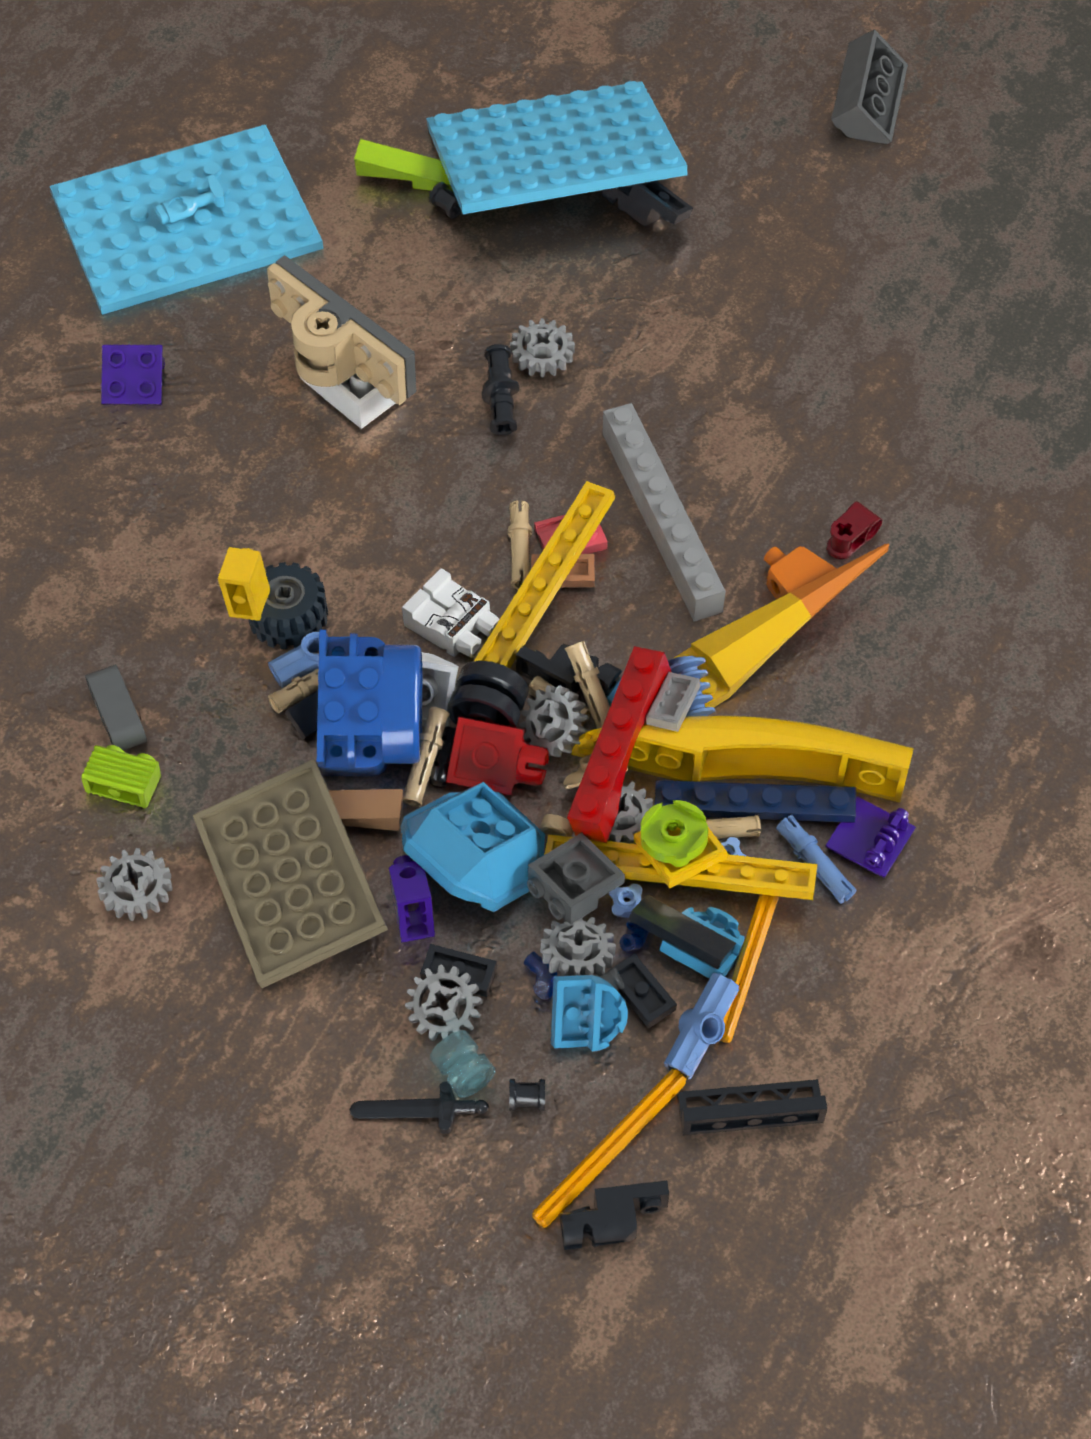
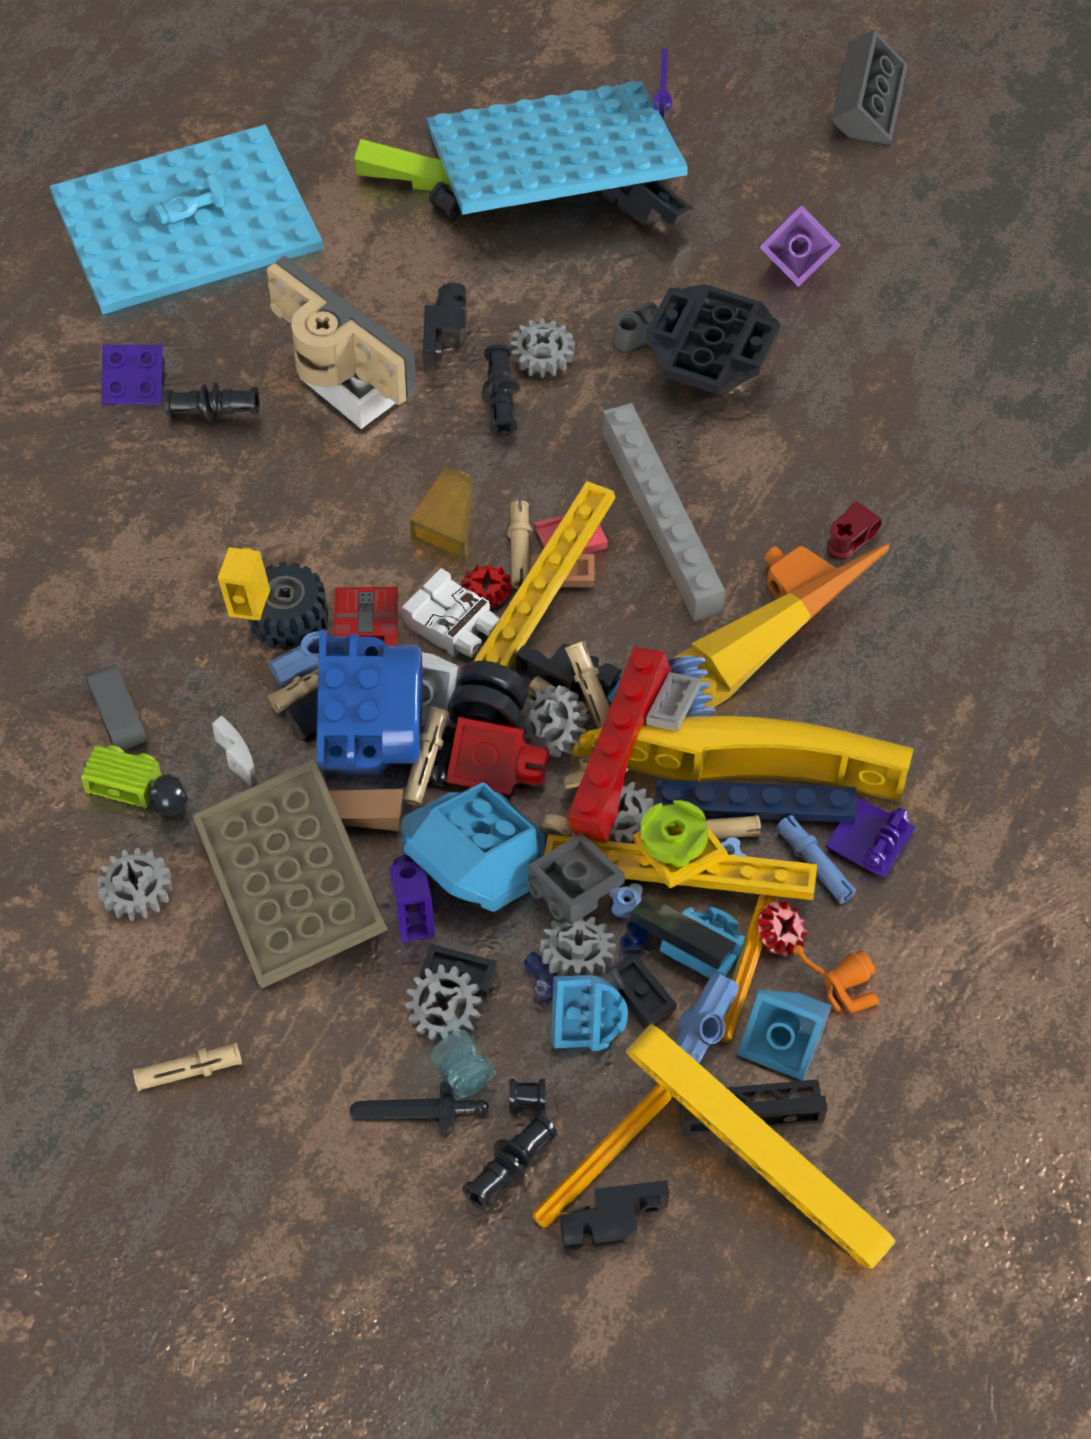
none -> tan pin [133,1042,242,1092]
none -> black piece [149,774,188,816]
none -> black piece [164,382,260,422]
none -> white slope [212,716,257,787]
none -> red flag [333,586,398,645]
none -> clear yellow slope [410,467,474,562]
none -> black plate [423,283,466,370]
none -> red gear [461,563,512,608]
none -> black piece [462,1113,558,1210]
none -> dark grey piece [613,302,658,352]
none -> yellow beam [626,1024,895,1270]
none -> black piece [646,285,781,395]
none -> dark purple flag [653,49,672,132]
none -> dark azure slope [737,990,832,1081]
none -> medium lavender slope [758,204,841,287]
none -> red gear [758,901,808,956]
none -> orange piece [793,945,880,1014]

